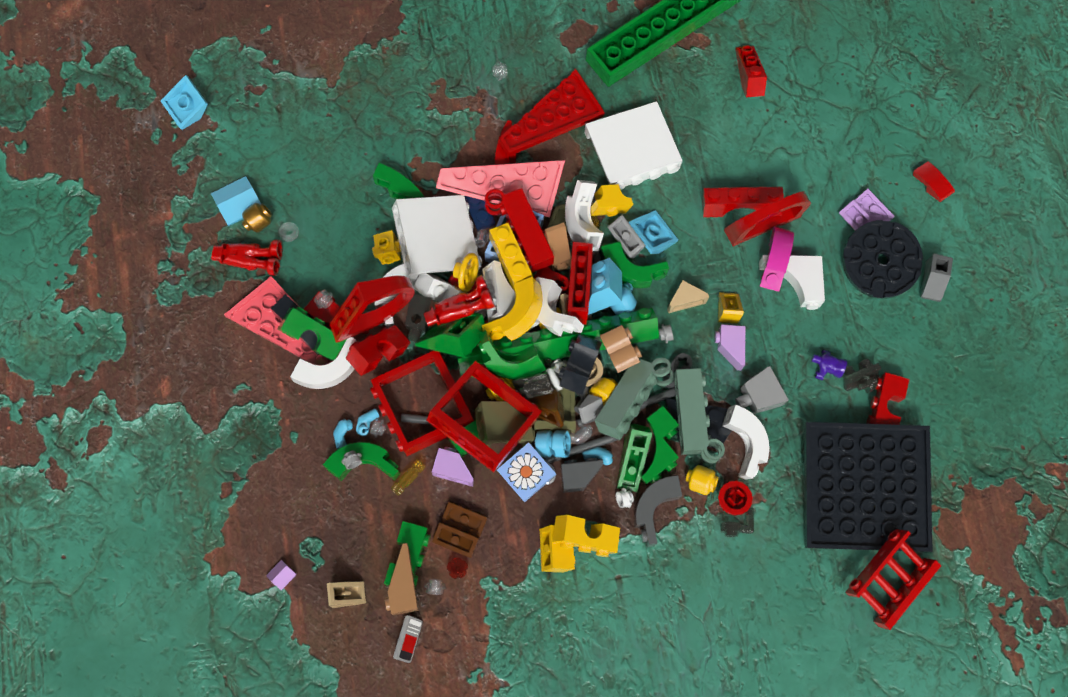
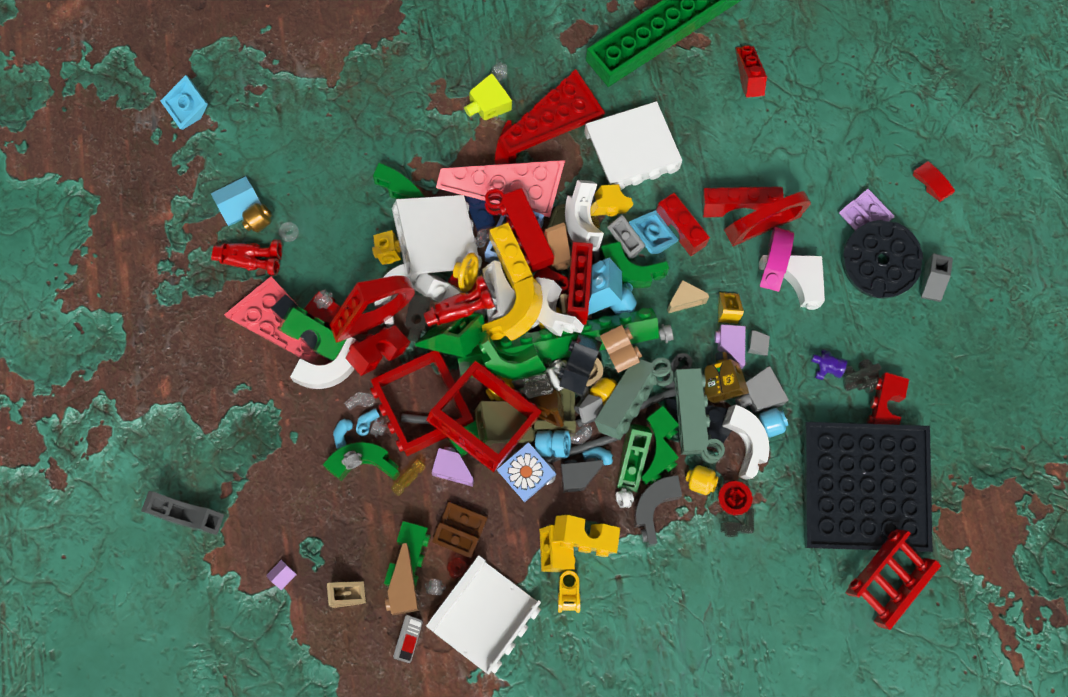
none -> dark grey arch [141,491,224,535]
none -> clear arm [344,392,375,411]
none -> white panel [426,556,541,675]
none -> neon yellow torso [464,74,512,120]
none -> yellow piece [558,571,580,613]
none -> red arch [656,193,710,256]
none -> pearl gold torso [704,352,749,403]
none -> light grey slope [747,330,770,356]
none -> medium azure head [759,408,789,438]

